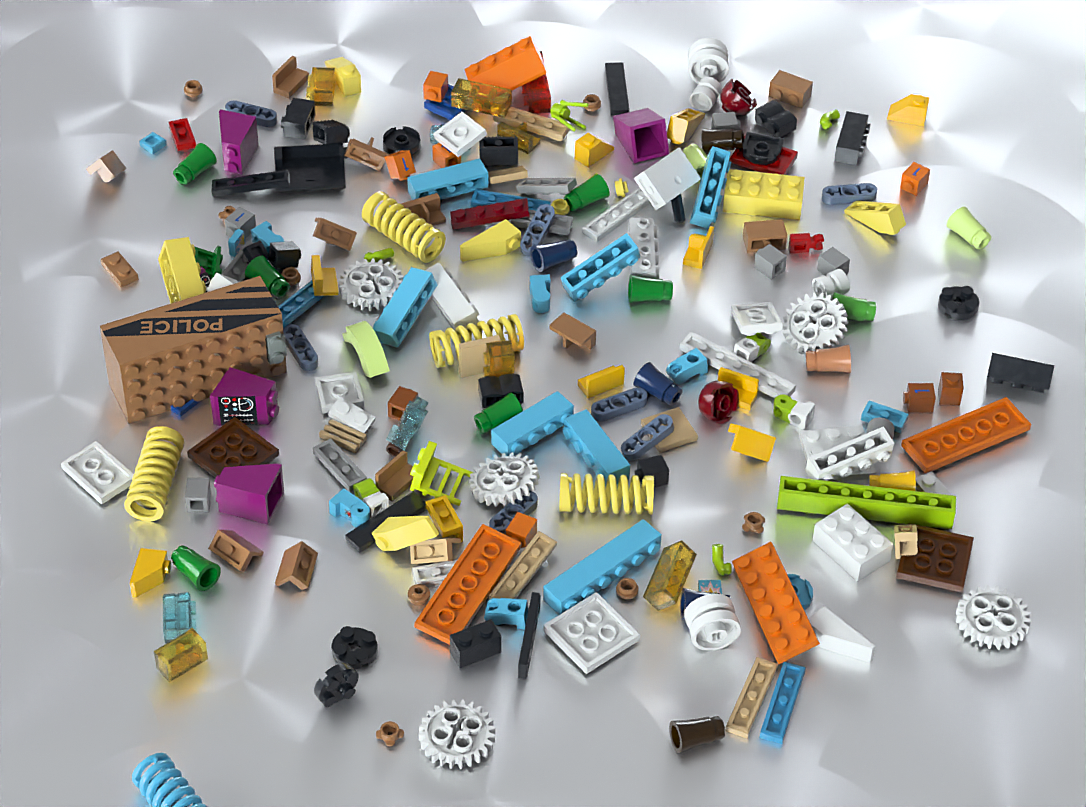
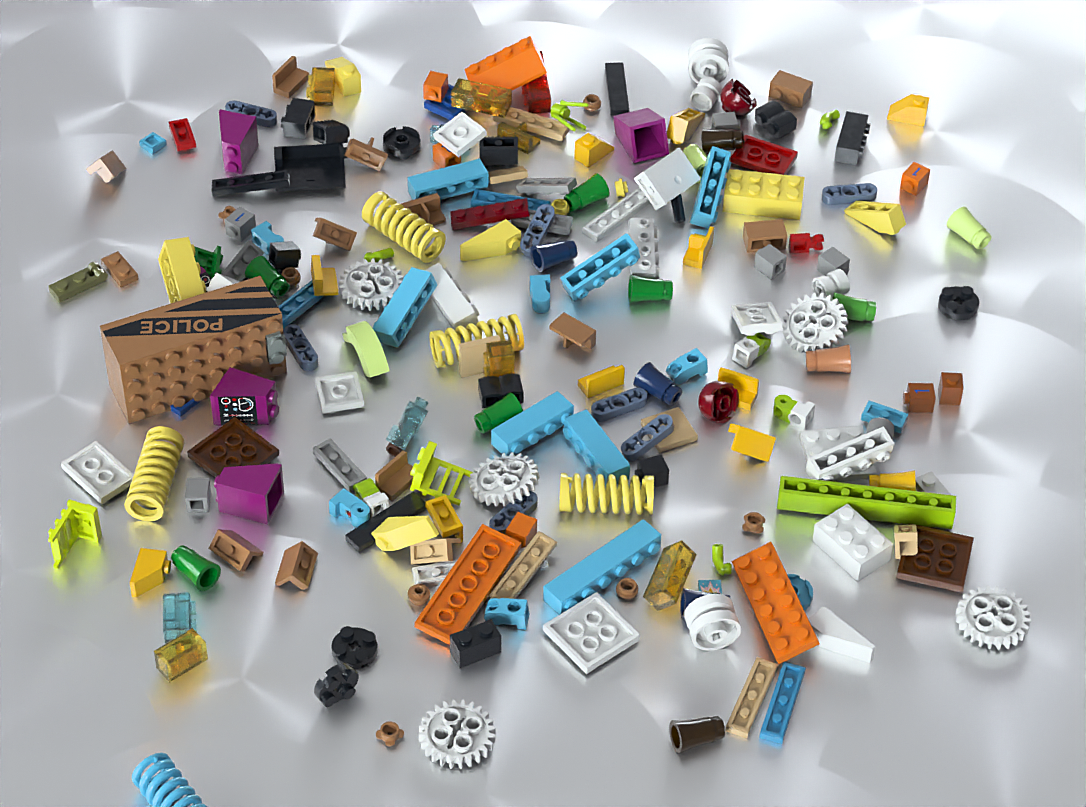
green plant [173,143,217,184] -> none
medium nougat plate [184,80,203,97] -> none
medium azure tile [228,229,245,257] -> none
black plate [242,241,270,263] -> none
tan tile [319,419,367,453] -> none
white plate [328,396,376,434] -> none
orange brick [384,150,416,181] -> none
dark orange brick [388,386,419,422] -> none
black tile [518,592,541,679] -> none
white plate [679,332,796,398] -> none
black tile [742,132,784,165] -> none
orange plate [901,397,1031,474] -> none
black slope [987,352,1055,393] -> none
none -> olive plate [48,261,108,303]
none -> neon yellow plate [48,499,102,569]

